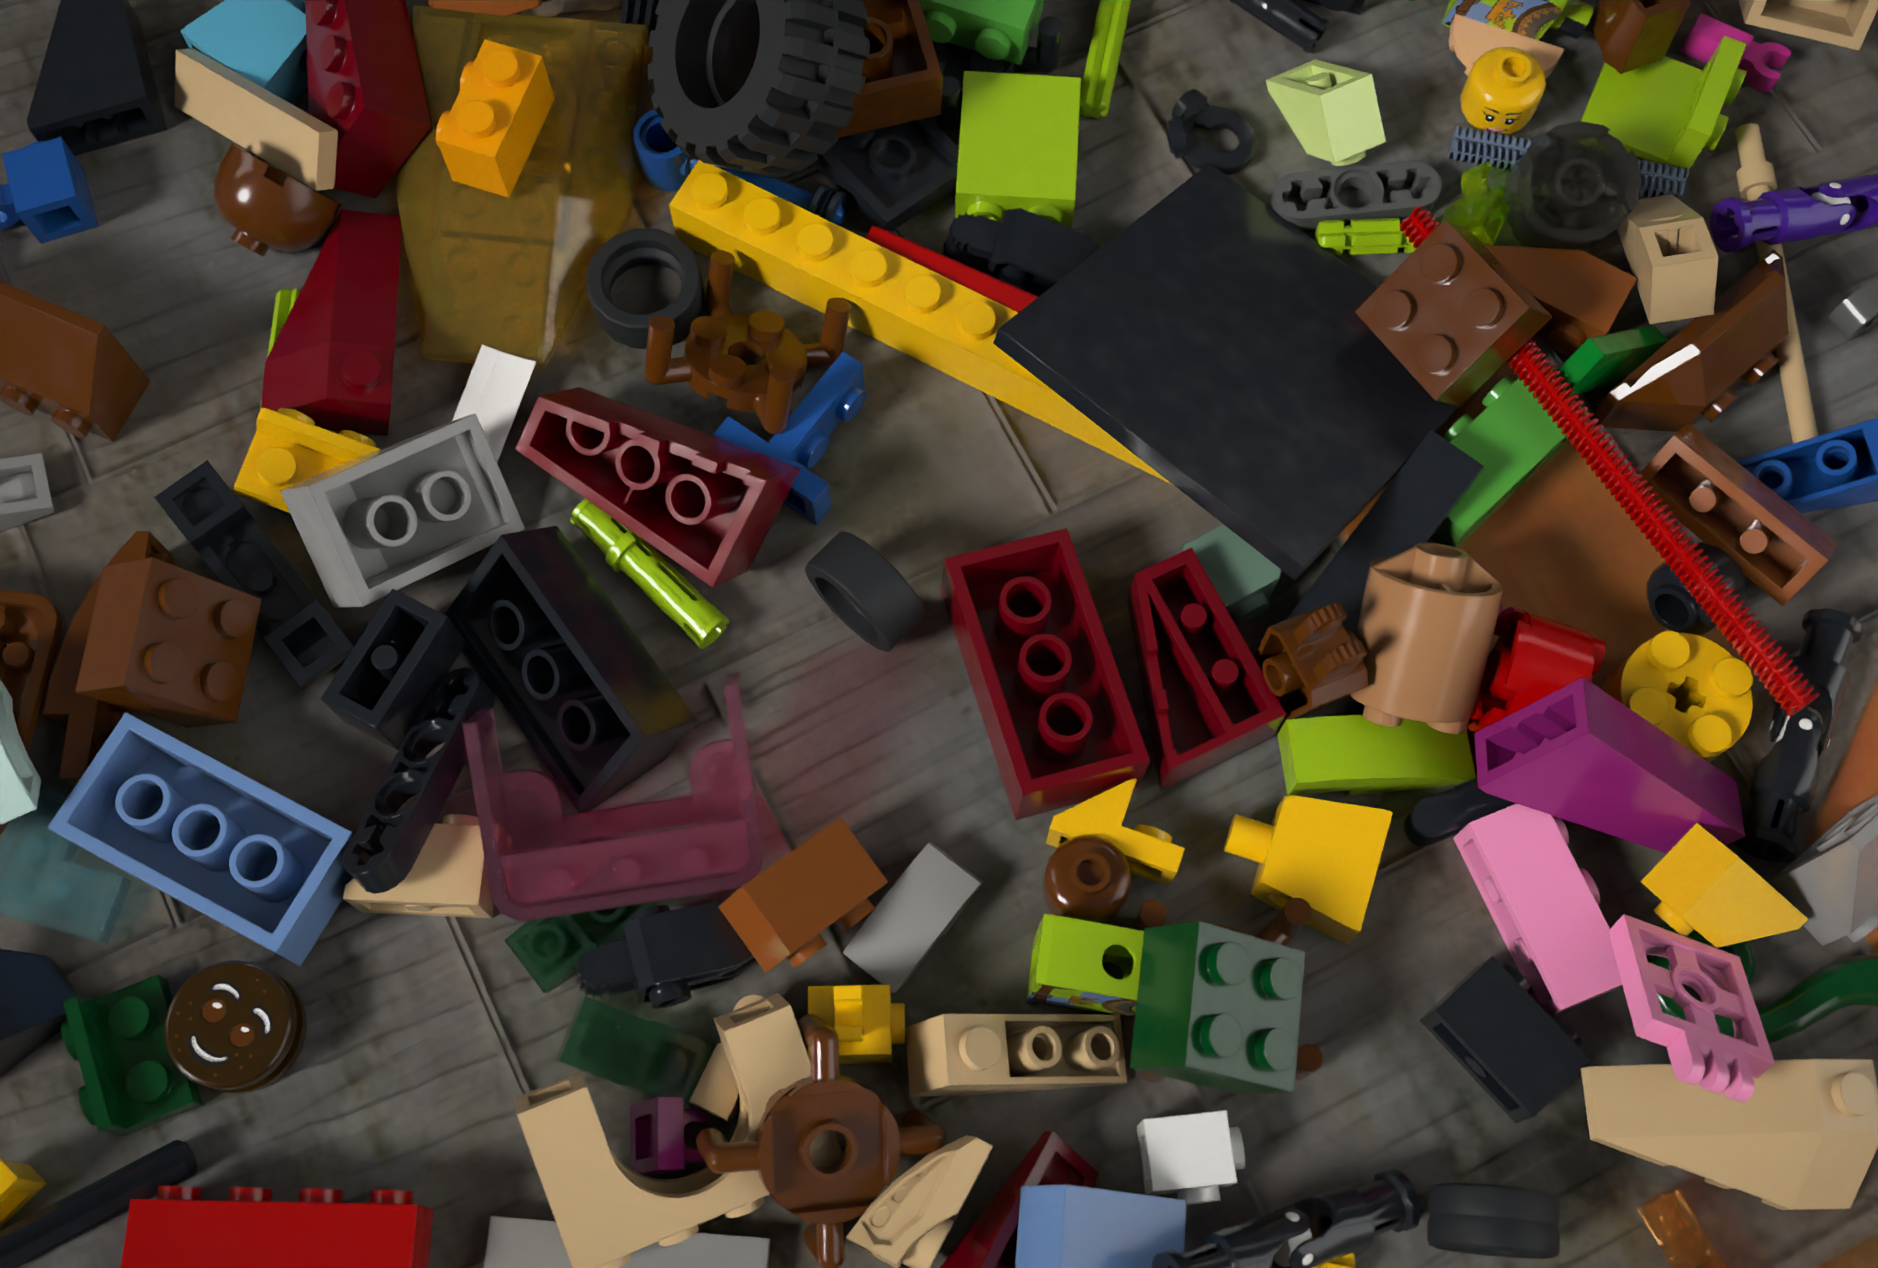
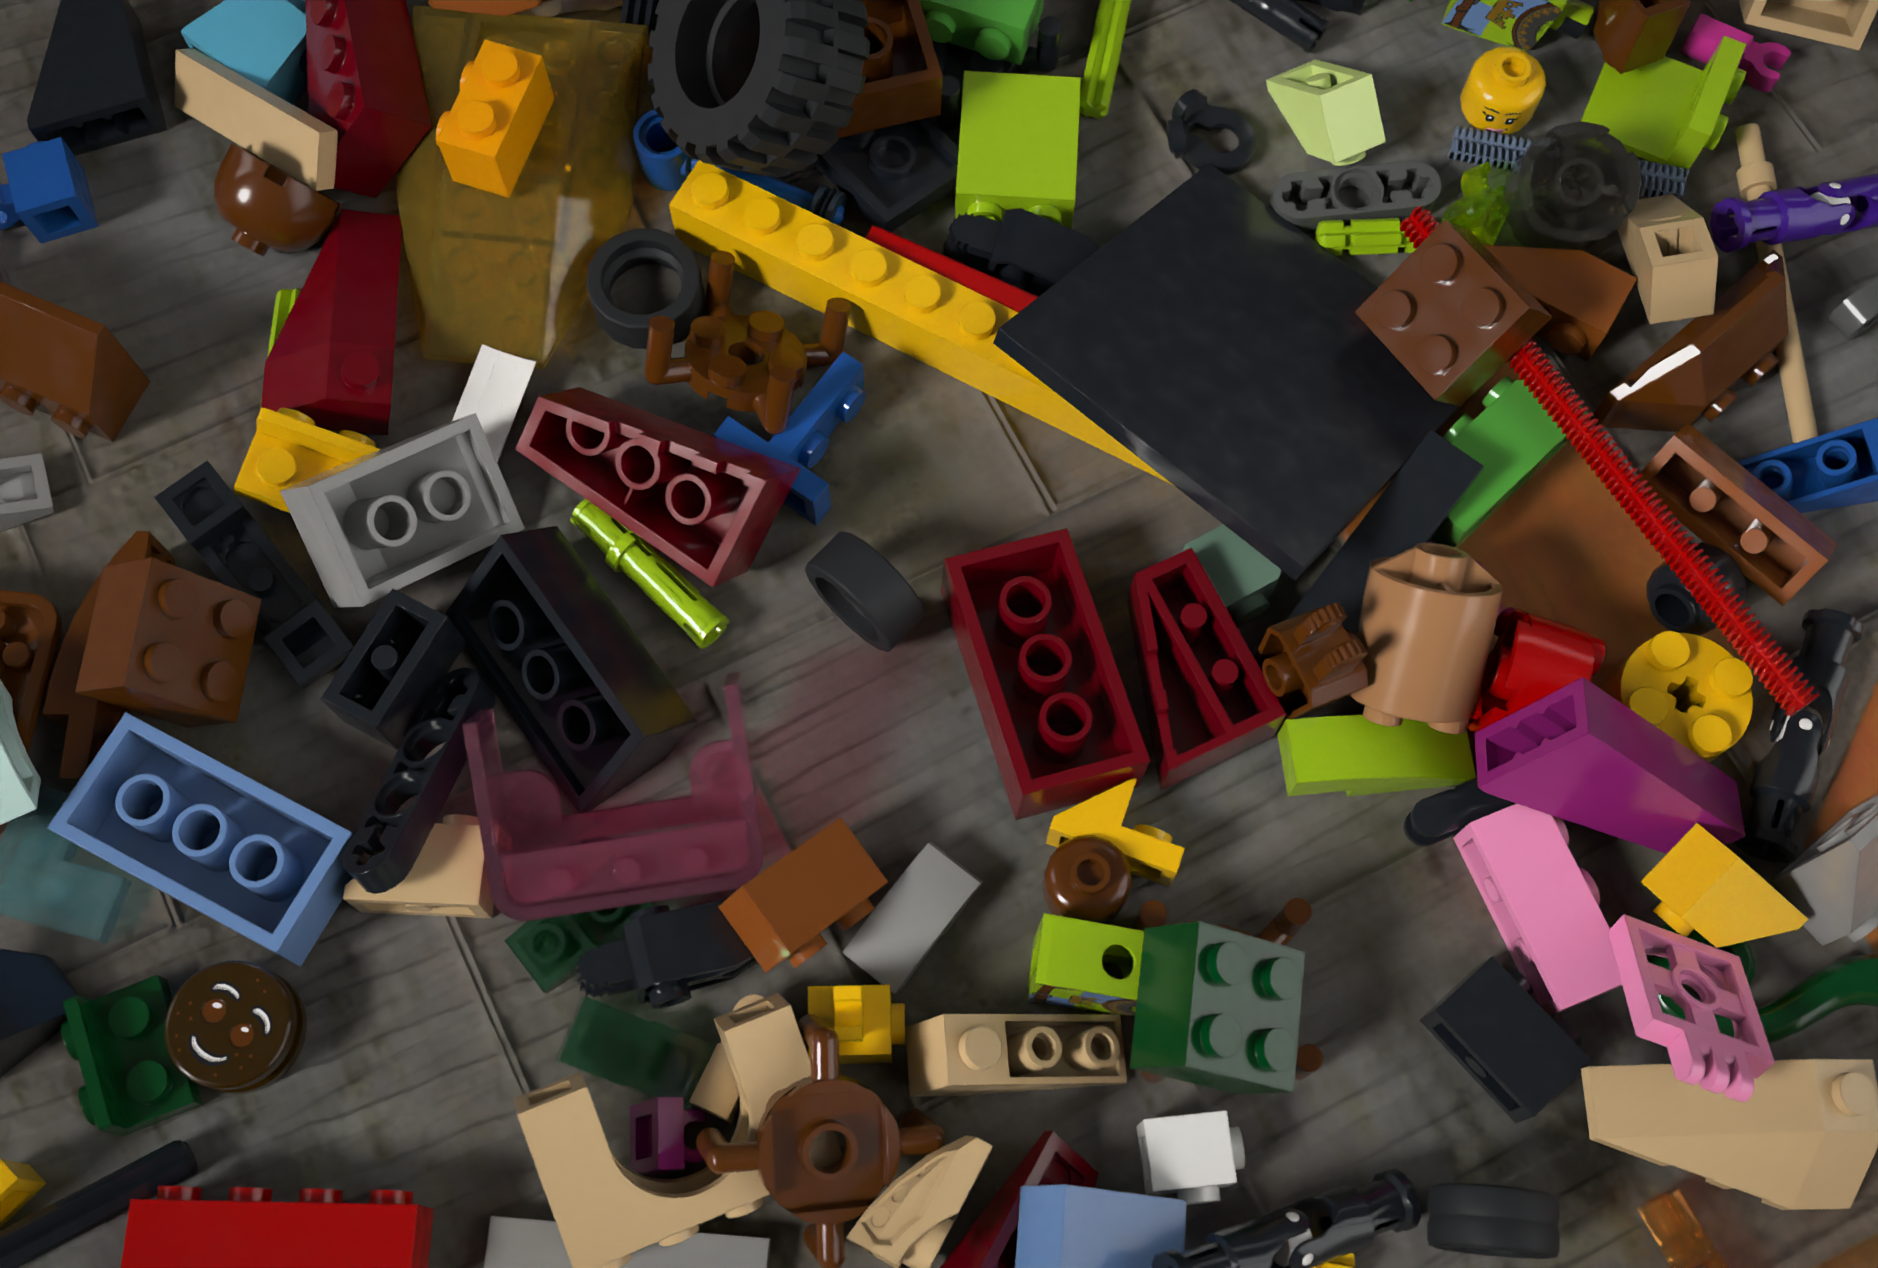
yellow torso [1224,795,1393,944] -> none
light nougat tile [1449,14,1565,79] -> none
green tile [1556,326,1668,396] -> none

